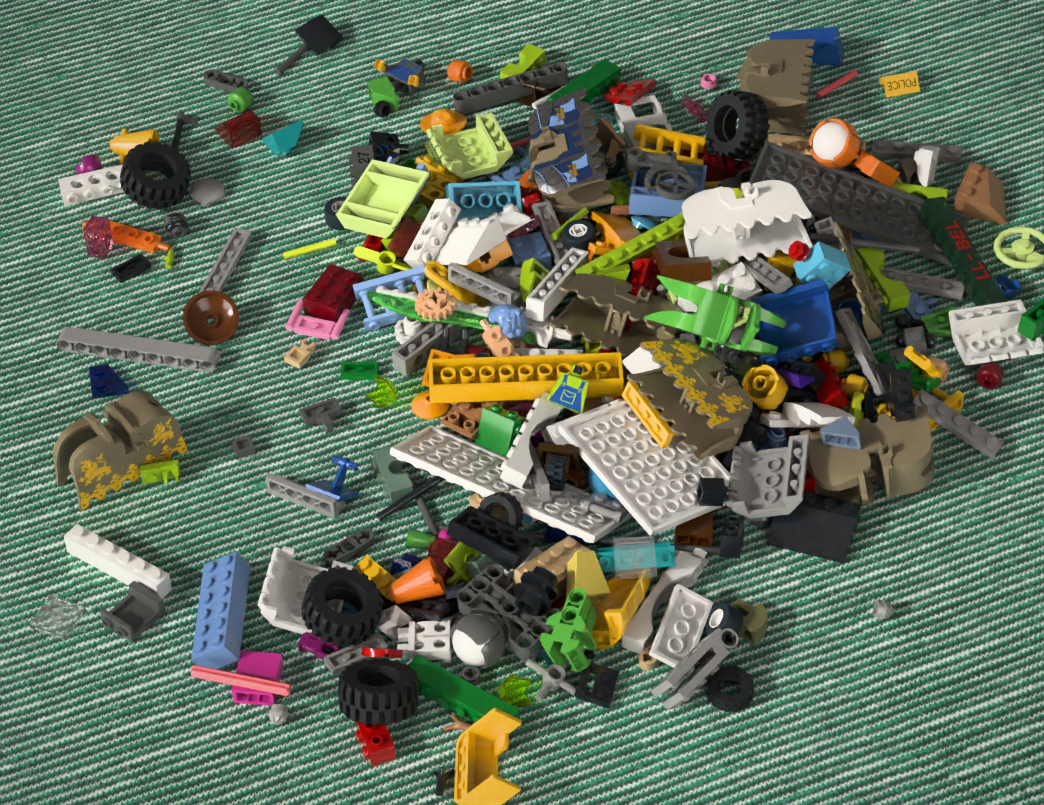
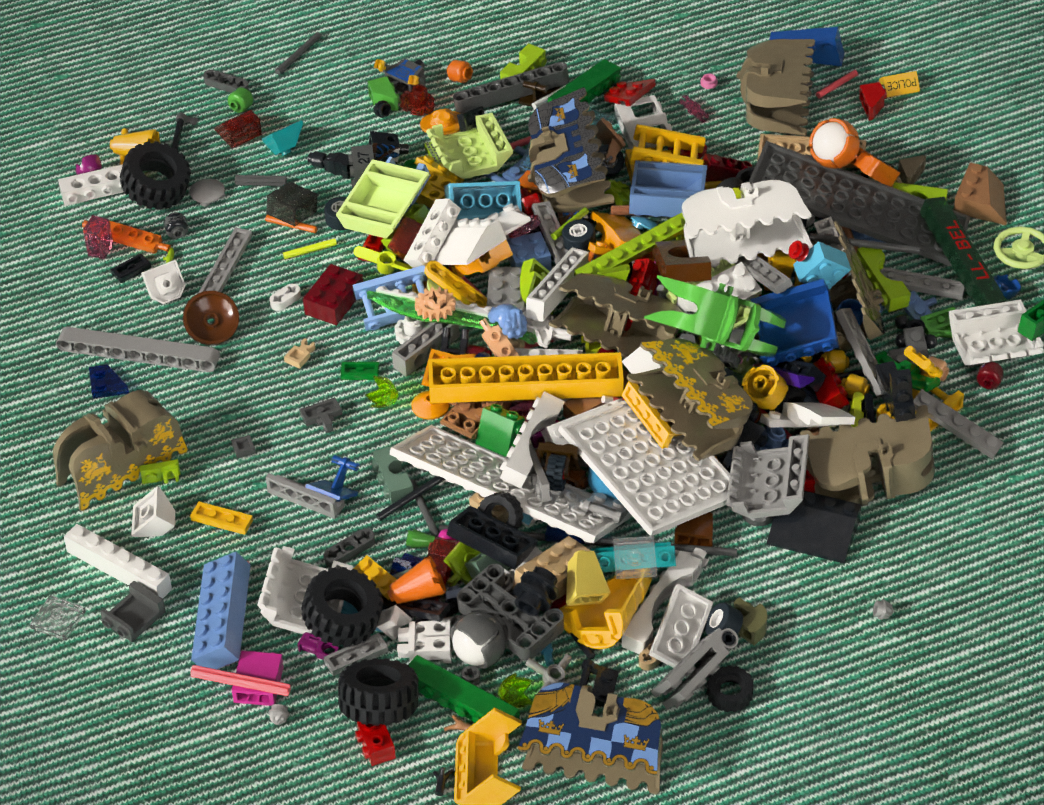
bright pink plate [285,300,350,340] -> none
black slope [295,15,344,56] -> none
red tile [361,647,403,658] -> none
light grey fence [448,262,521,305] -> none
bright green connector [539,588,598,672] -> none
torso [545,365,588,414] -> none
dark grey piece [626,148,696,200] -> none
black brick [696,478,729,506] -> none
black tyre [705,90,770,160] -> none
black brick [720,516,745,559] -> none
sand blue slope [821,417,862,450] -> none
light grey plate [872,140,962,163] -> none
white slope [914,146,940,187] -> none
none -> white slope [131,486,176,537]
none -> white piece [141,260,186,304]
none -> yellow plate [190,501,253,535]
none -> dark grey axle [235,175,287,186]
none -> orange bar [265,214,317,233]
none -> clear smoke piece [266,181,318,227]
none -> white beam [269,284,301,311]
none -> black piece [308,151,353,179]
none -> clear red plant [400,84,435,116]
none -> black plate [457,106,485,132]
none -> animal [518,682,663,795]
none -> red slope [859,82,887,121]

